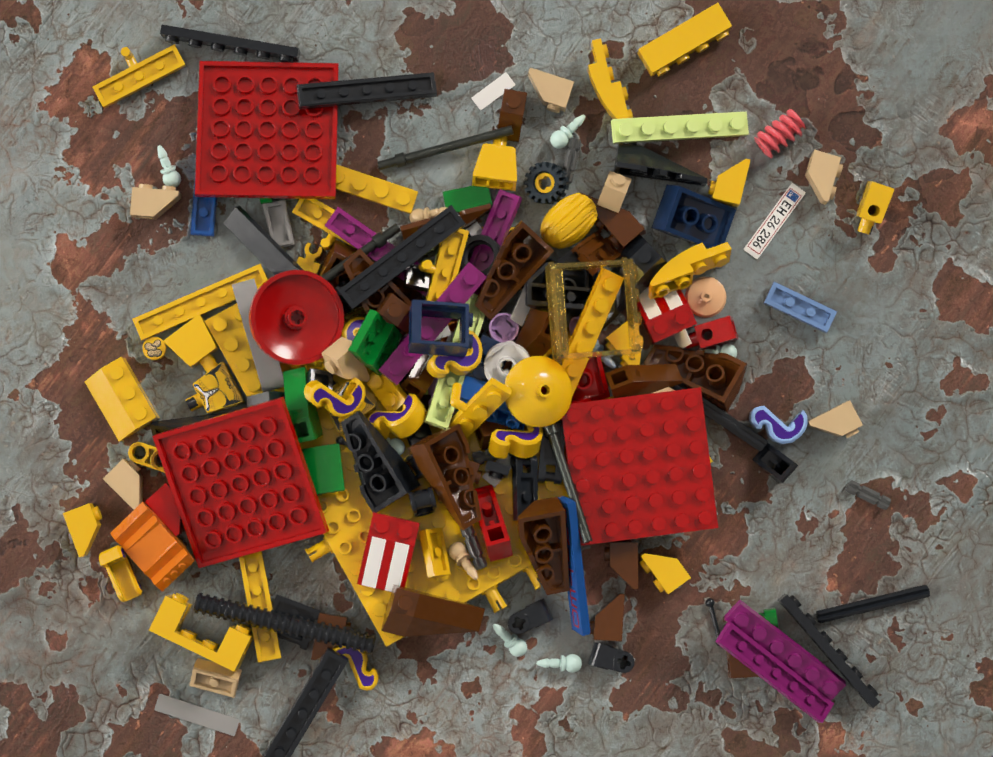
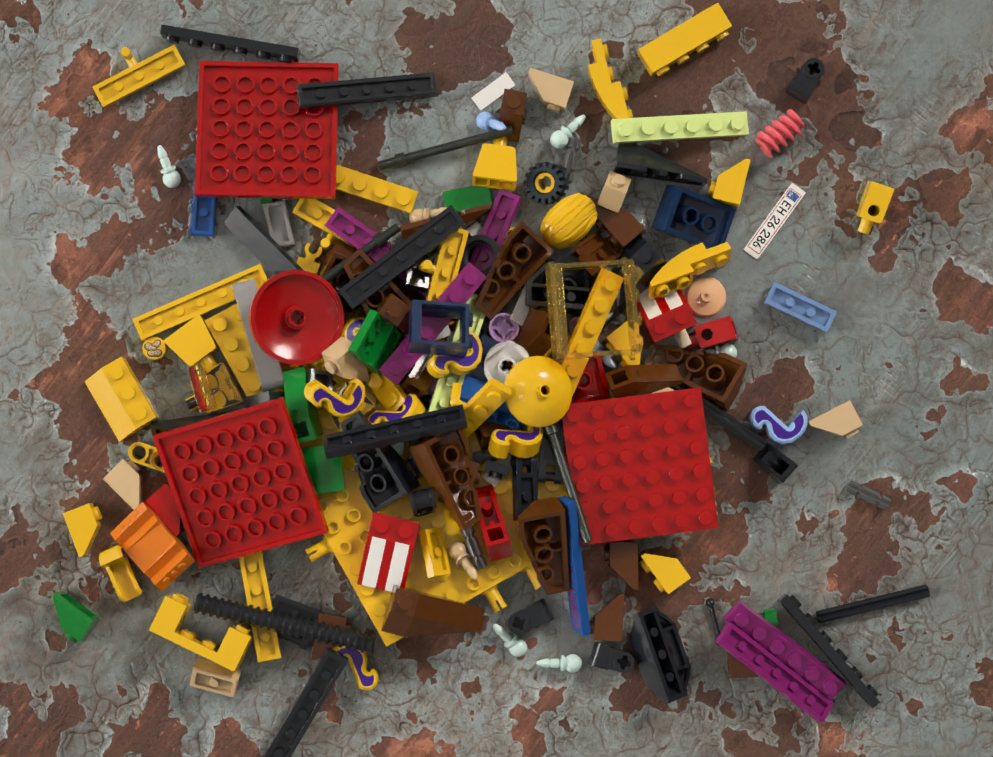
tan slope [130,184,182,220] -> none
light grey sticker [154,694,240,736] -> none
tan slope [805,150,843,205] -> none
none -> green slope [53,591,101,643]
none -> slope [187,363,217,413]
none -> black plate [322,404,468,459]
none -> light blue bar [476,111,506,131]
none -> black wedge [629,606,691,704]
none -> black piece [785,58,824,104]

